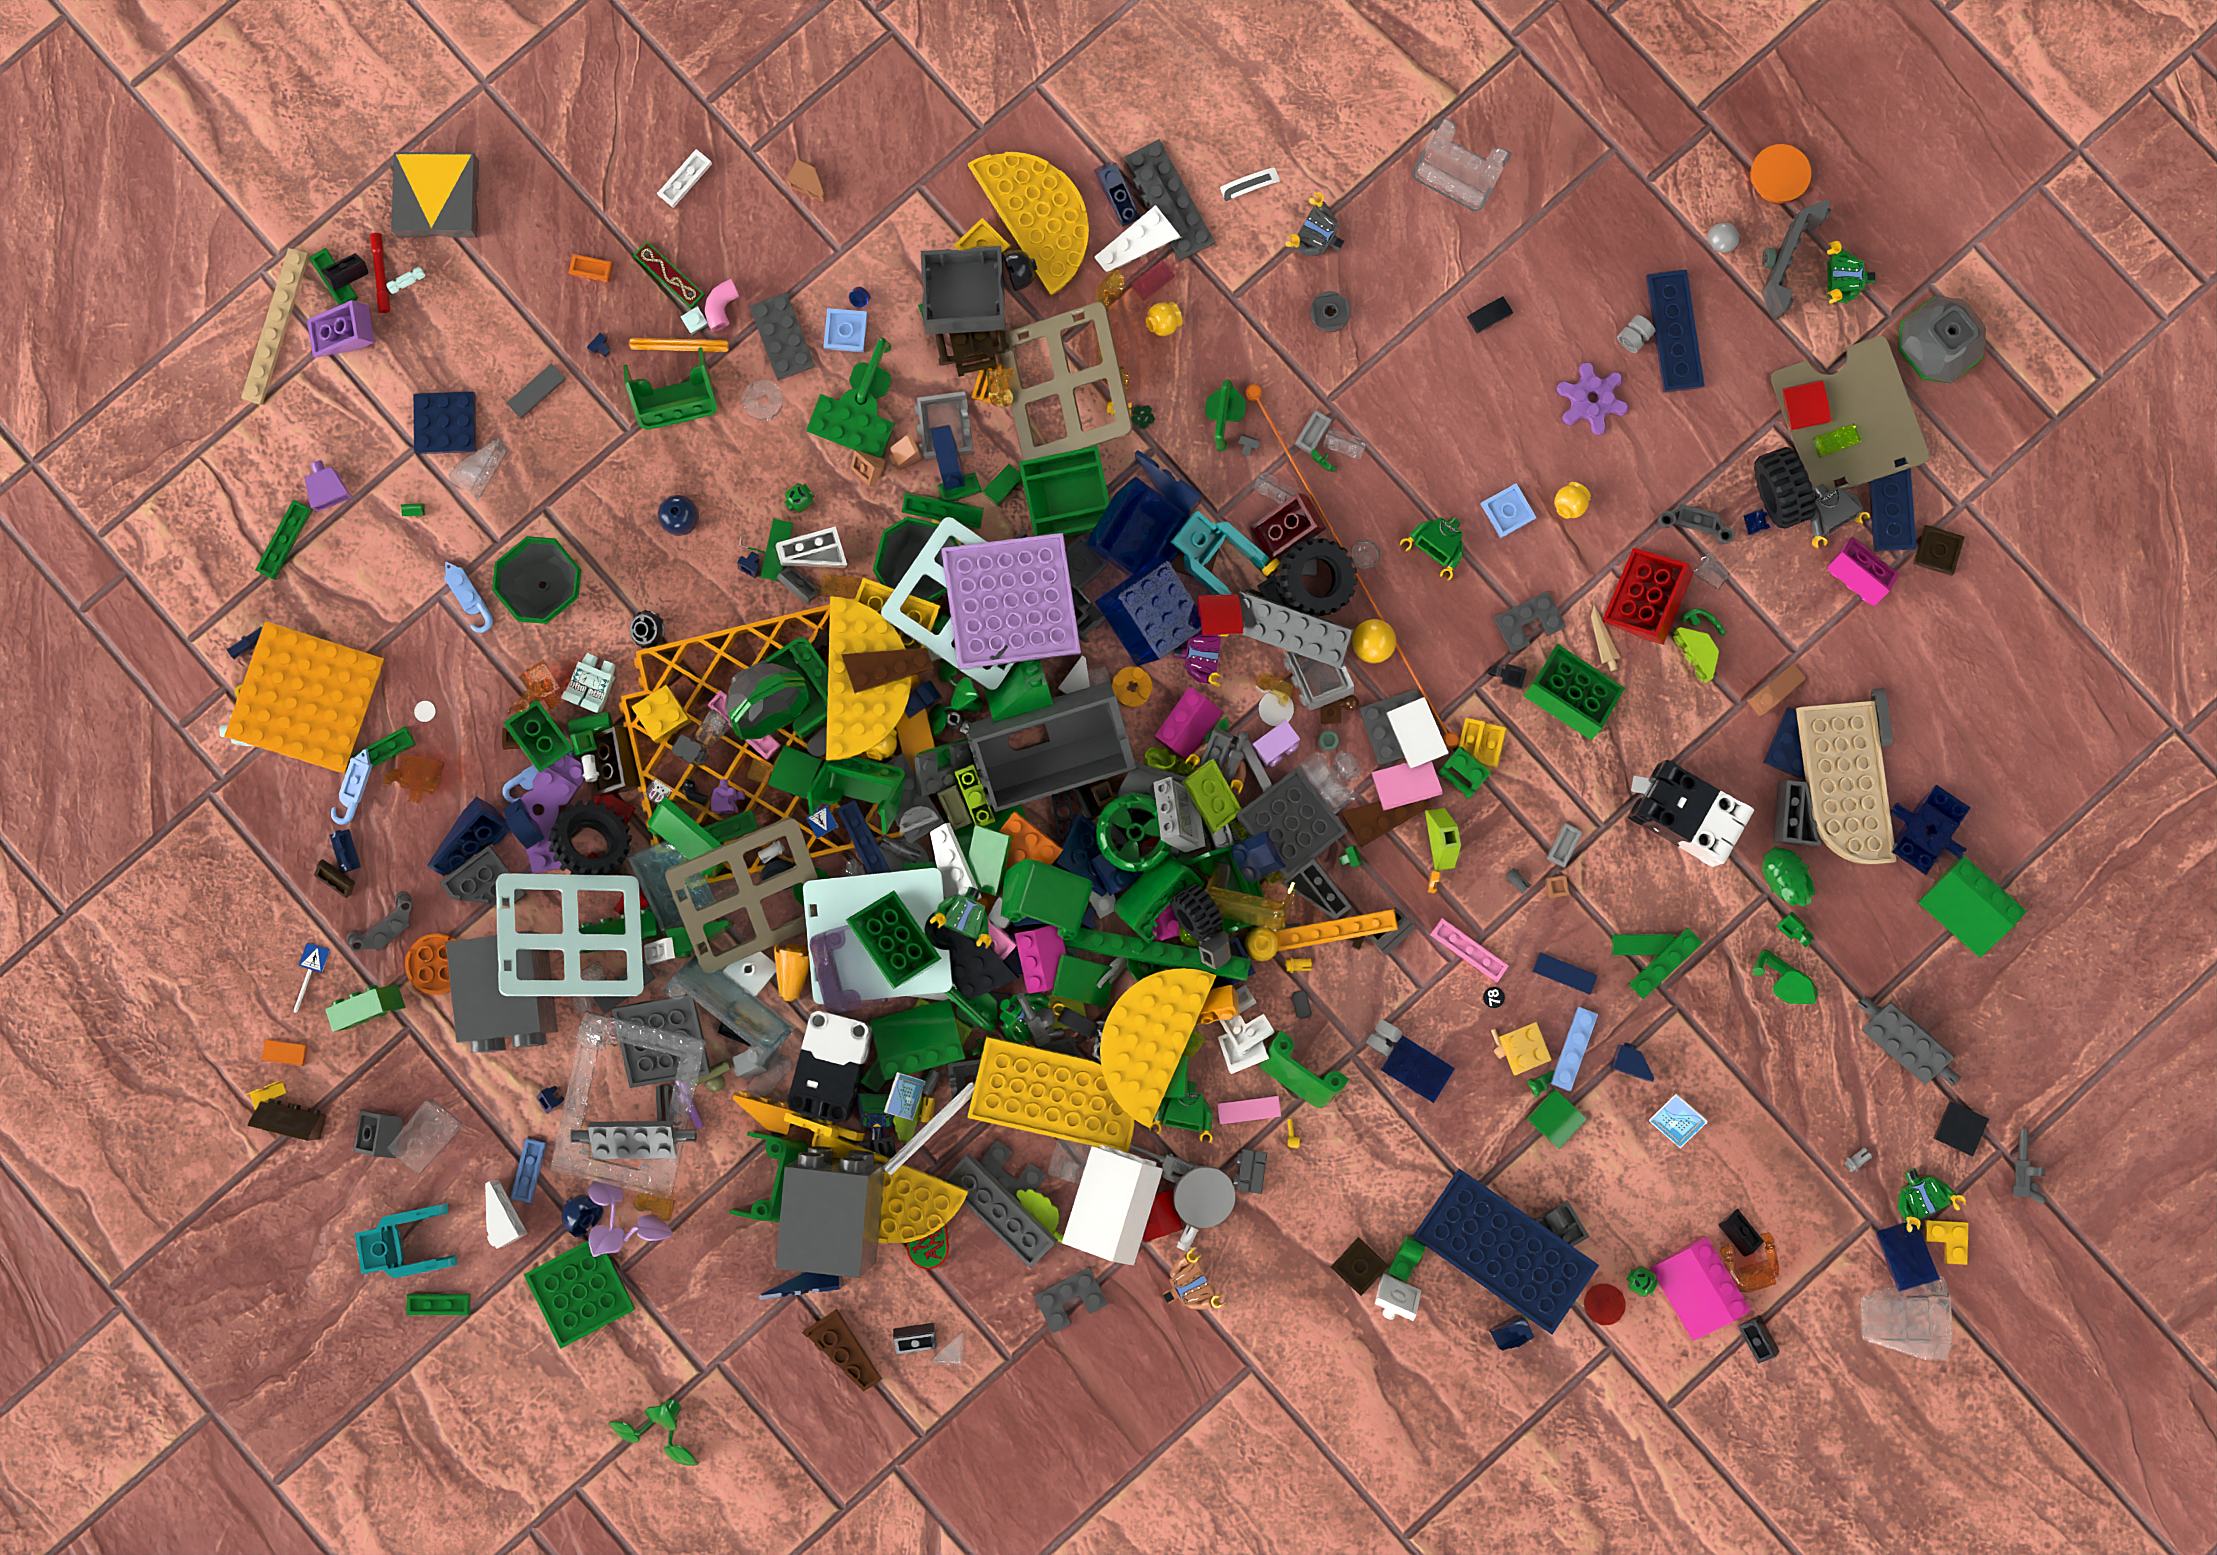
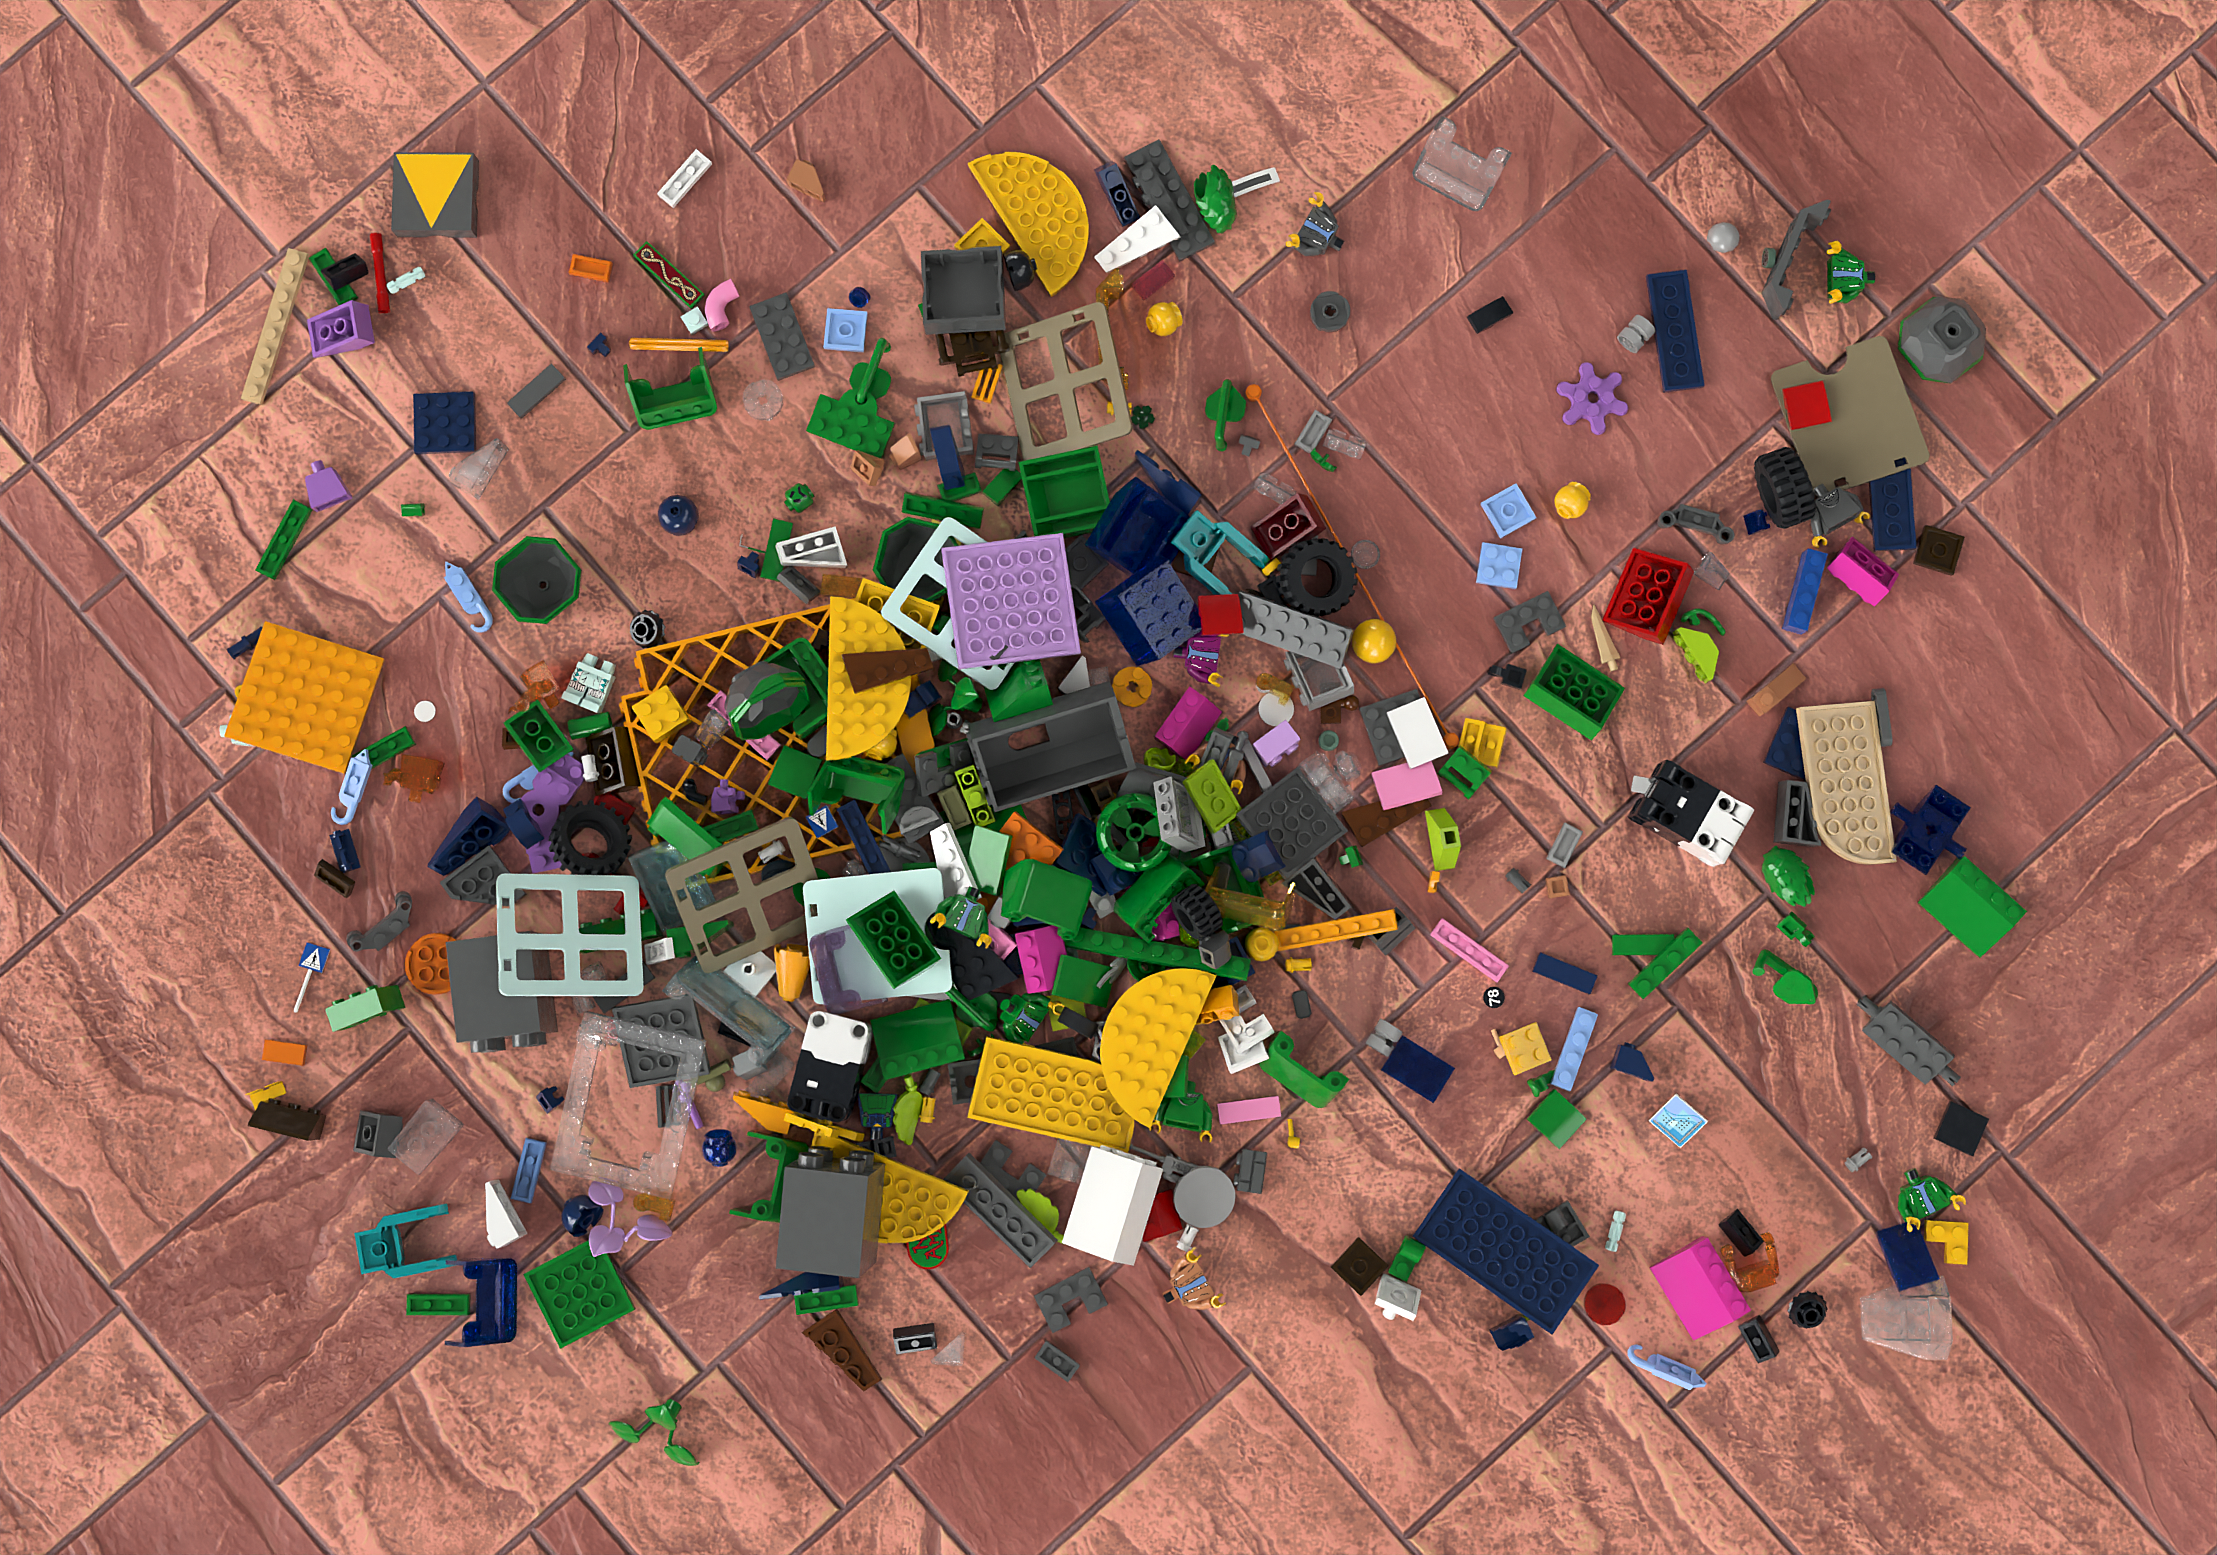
green plate [570,730,597,755] -> none
dark grey plate [570,1121,697,1159] -> none
clear tile [644,778,673,804] -> none
clear yellow plate [747,758,774,785] -> none
white axle [883,1082,975,1175] -> none
piece [884,1072,926,1121] -> none
clear yellow leg [986,368,1013,407] -> none
dark grey piece [1017,992,1064,1047] -> none
green torso [1400,517,1463,580] -> none
green head [1626,1266,1659,1297] -> none
orange tile [1750,144,1811,204] -> none
clear neon green slope [1812,424,1861,458] -> none
dark grey piece [2012,1129,2046,1204] -> none
none -> clear blue windscreen [445,1258,517,1347]
none -> clear blue piece [701,1129,737,1167]
none -> green plate [794,1284,859,1315]
none -> dark grey plate [975,433,1019,471]
none -> dark grey plate [1034,1340,1080,1382]
none -> green head [1194,165,1237,234]
none -> light blue plate [1476,542,1522,589]
none -> light aqua axle [1605,1211,1626,1252]
none -> light blue plate [1628,1345,1707,1390]
none -> blue brick [1782,548,1828,634]
none -> black piece [1787,1291,1828,1329]

